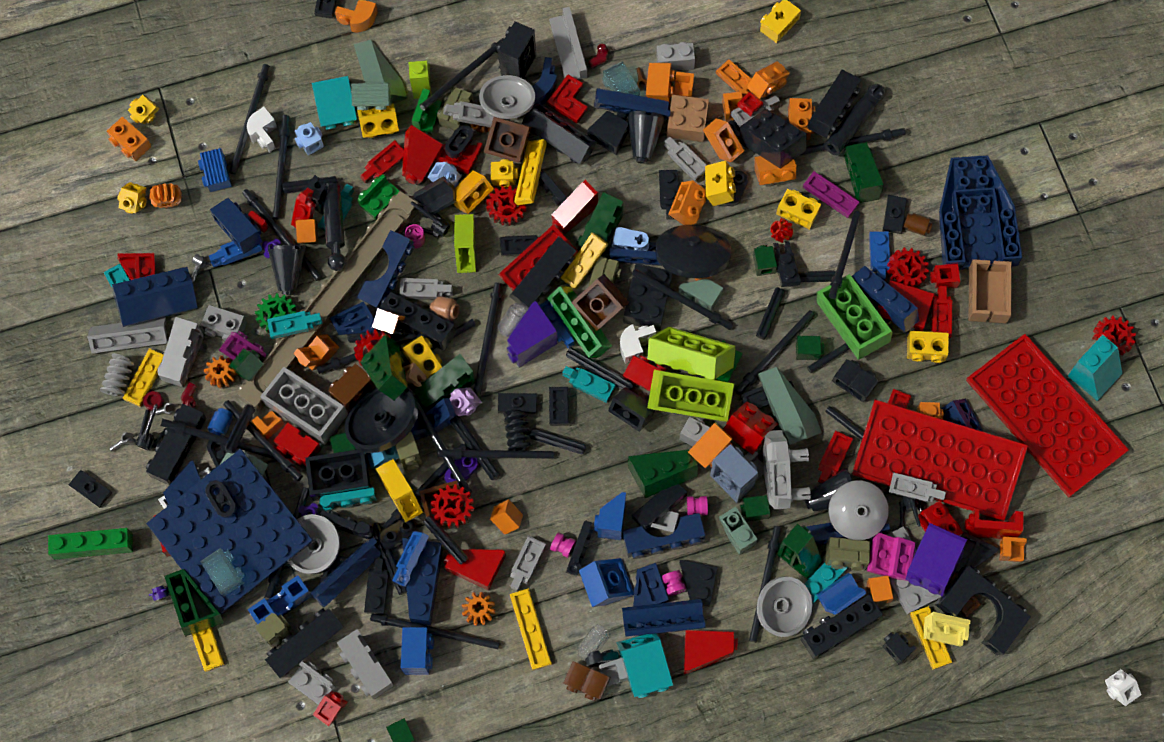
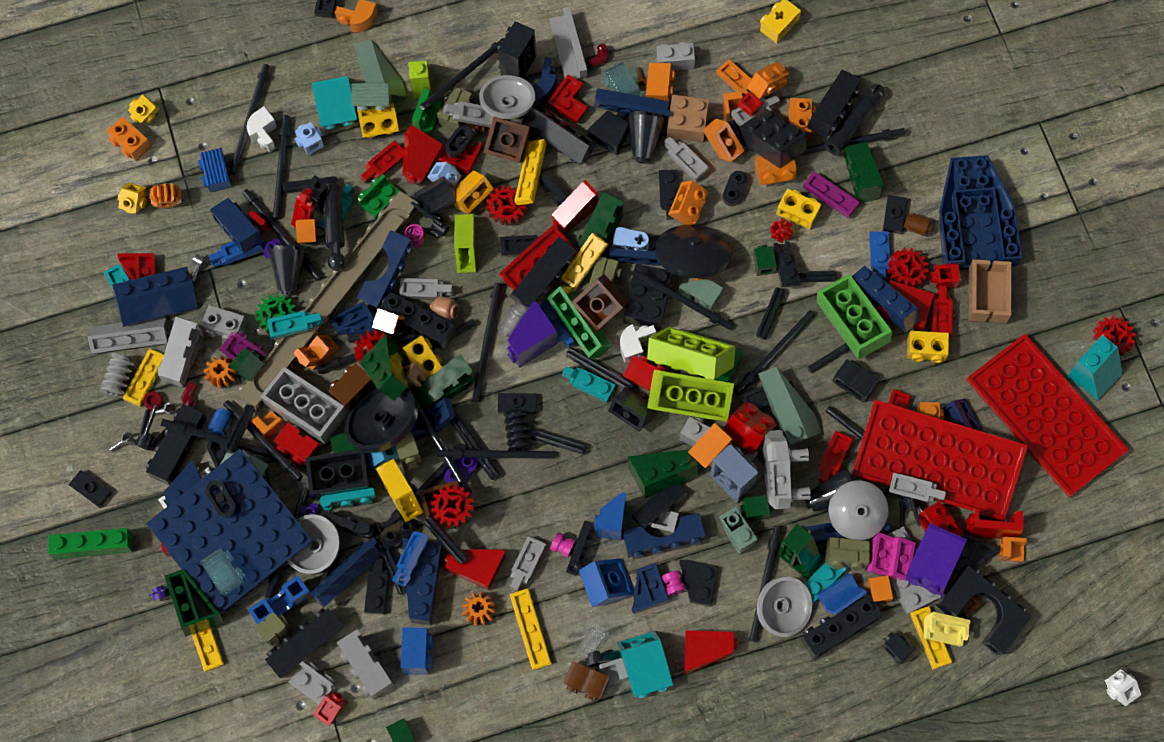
black bar [370,613,500,650] -> none
lavender brick [450,388,481,416] -> none
orange panel [490,499,523,534] -> none
yellow brick [491,159,519,188] -> none
black plate [549,387,569,426] -> none
dark blue fence [622,599,705,637] -> none
orange panel [674,72,694,97] -> none
dark pink wheel [687,496,708,516] -> none
yellow brick [705,160,736,206] -> none
dark green brick [796,336,824,360] -> none
black bar [829,211,861,299] -> none

